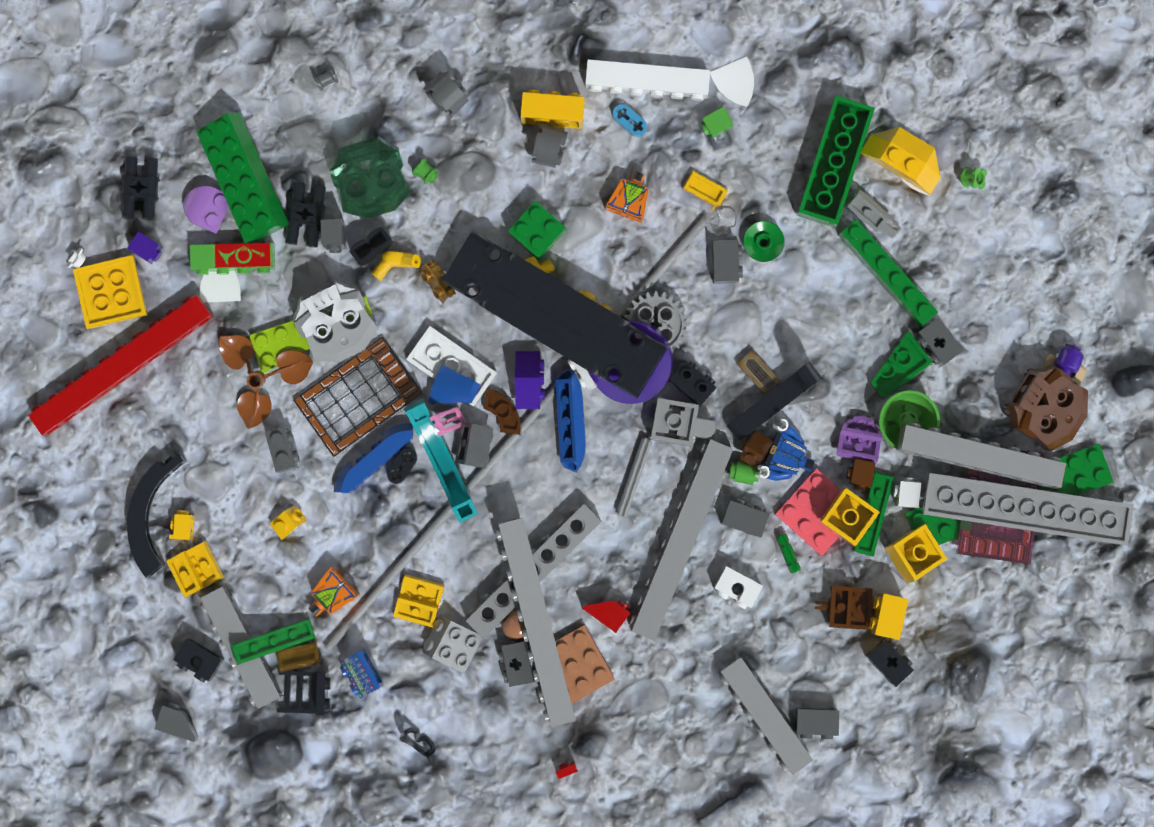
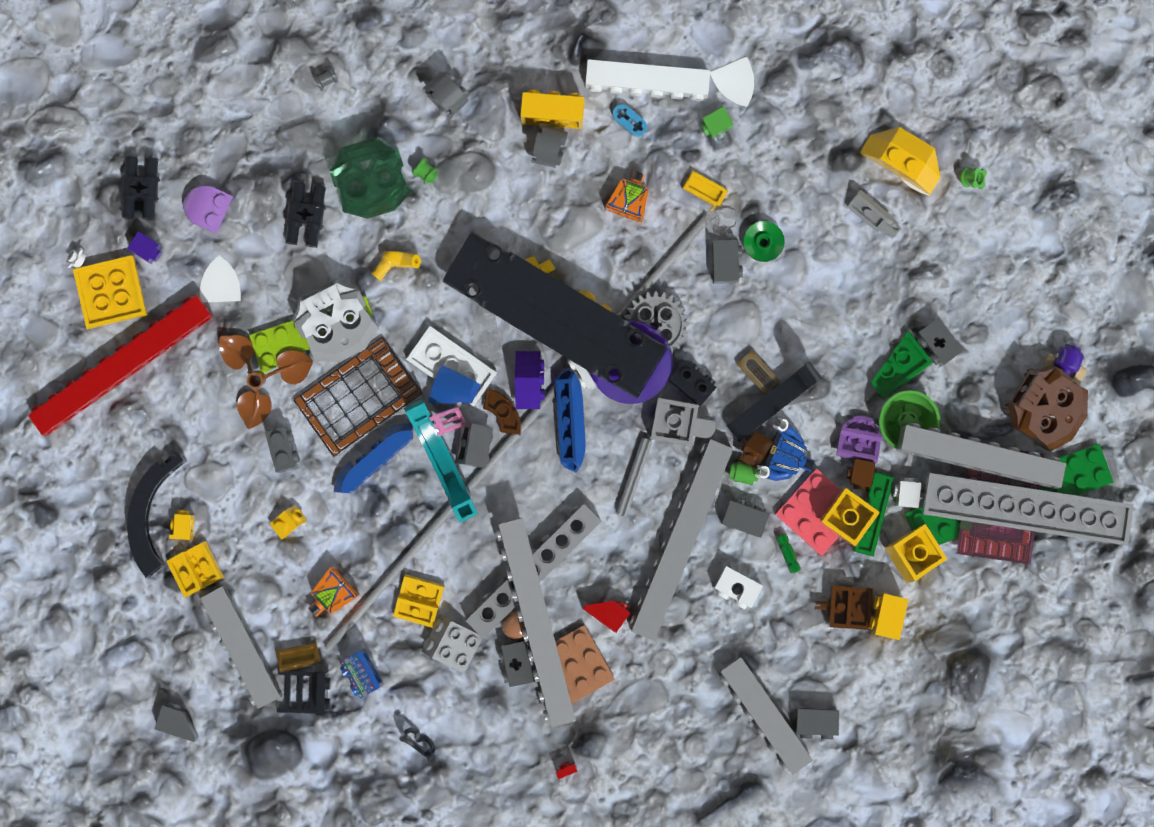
black brick [173,638,225,682] -> none
brick [190,243,275,275] -> none
green brick [196,113,289,243] -> none
green tile [230,618,316,665] -> none
dark grey brick [321,219,347,253] -> none
black brick [349,227,393,266] -> none
black beam [387,448,418,484] -> none
pearl gold hinge [419,260,456,304] -> none
green brick [508,201,566,261] -> none
green brick [796,95,875,228] -> none
green brick [839,219,938,328] -> none
black brick [865,639,914,687] -> none

